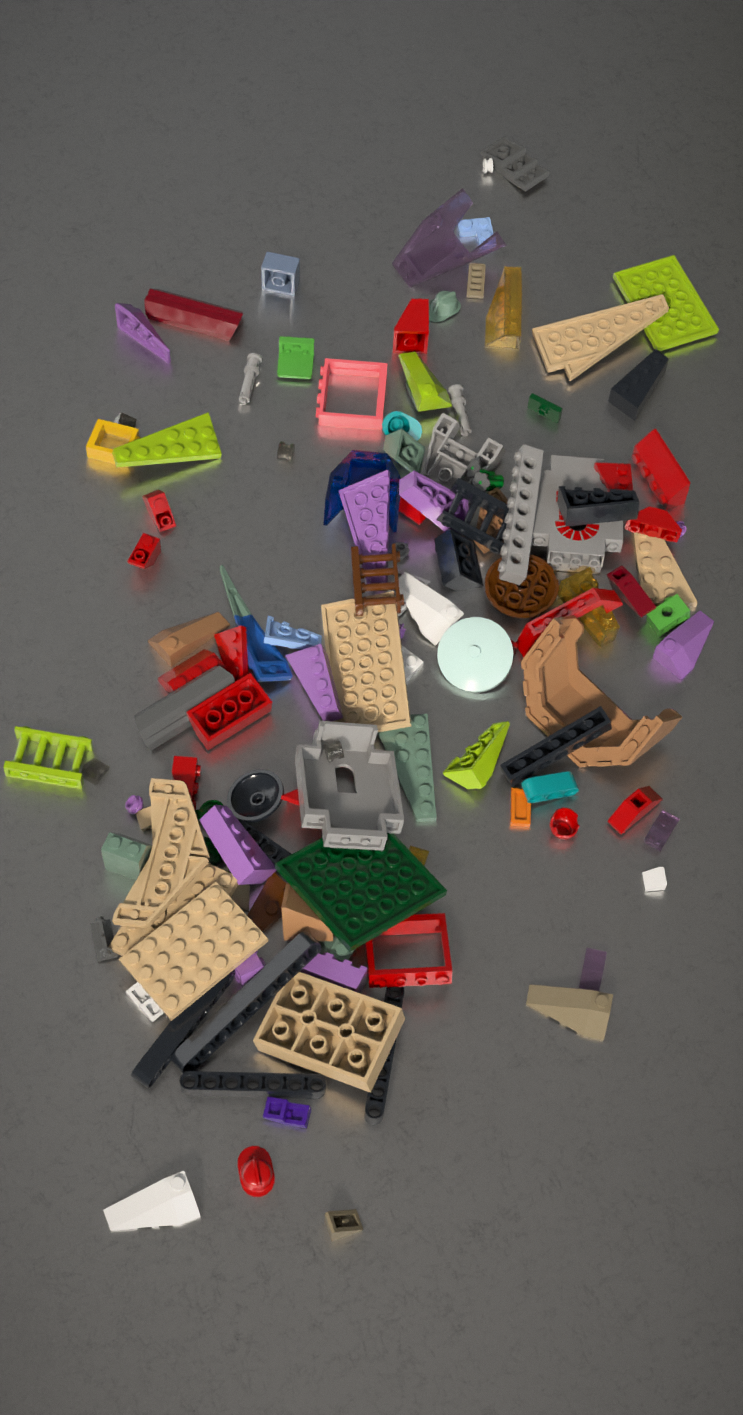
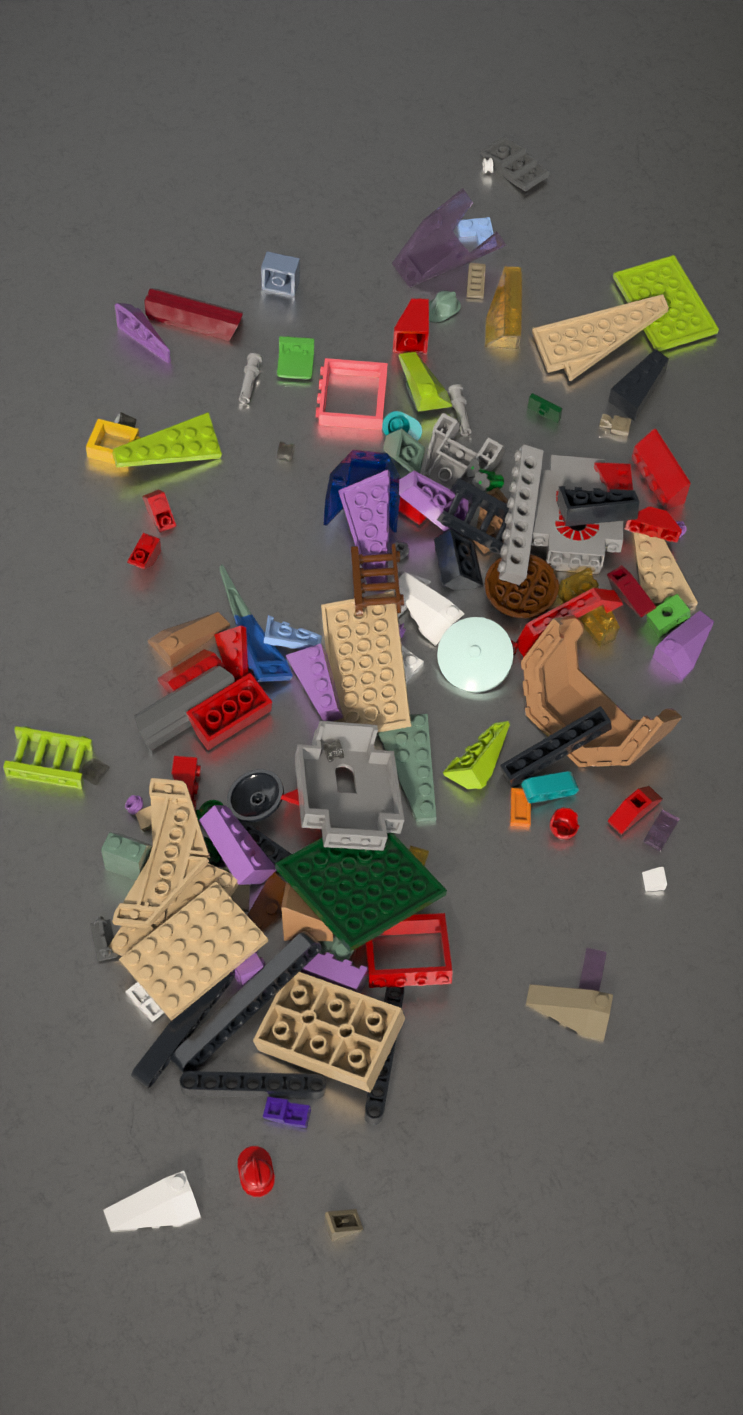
none -> dark tan plate [599,414,631,437]

